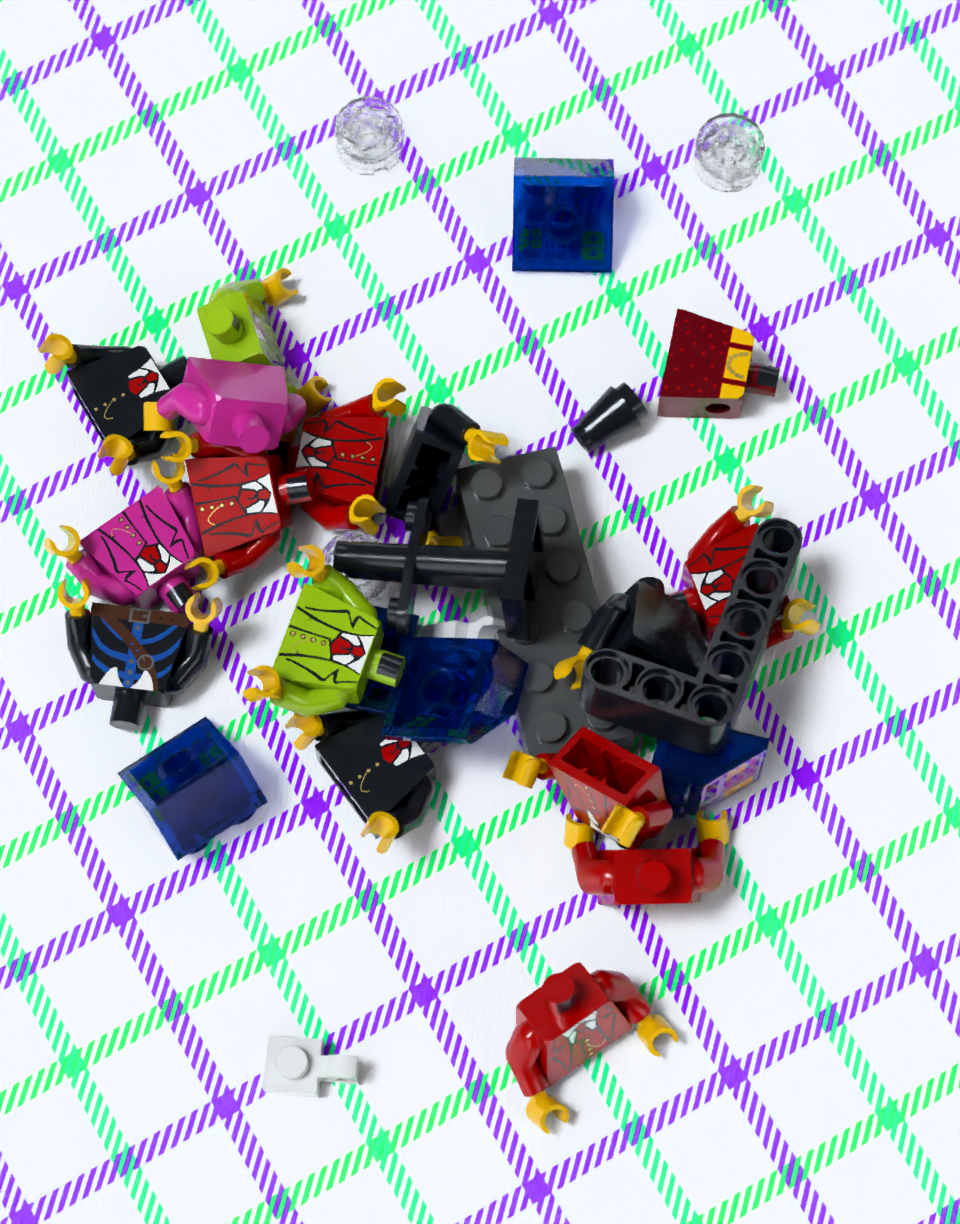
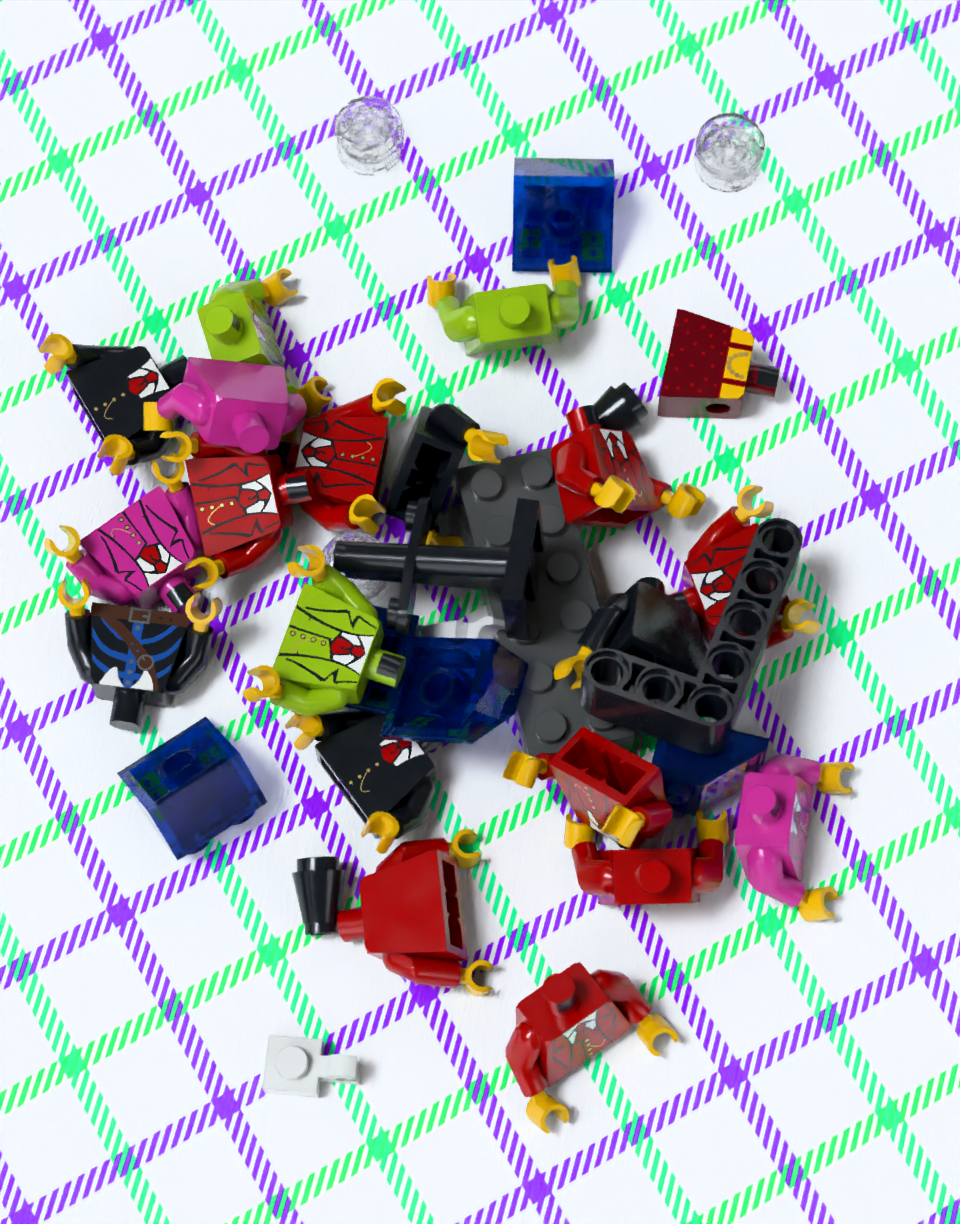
none -> black cone [292,856,345,935]
none -> red torso [337,829,494,997]
none -> lime torso [427,255,582,356]
none -> red torso [550,405,706,528]
none -> dark pink torso [735,754,855,922]

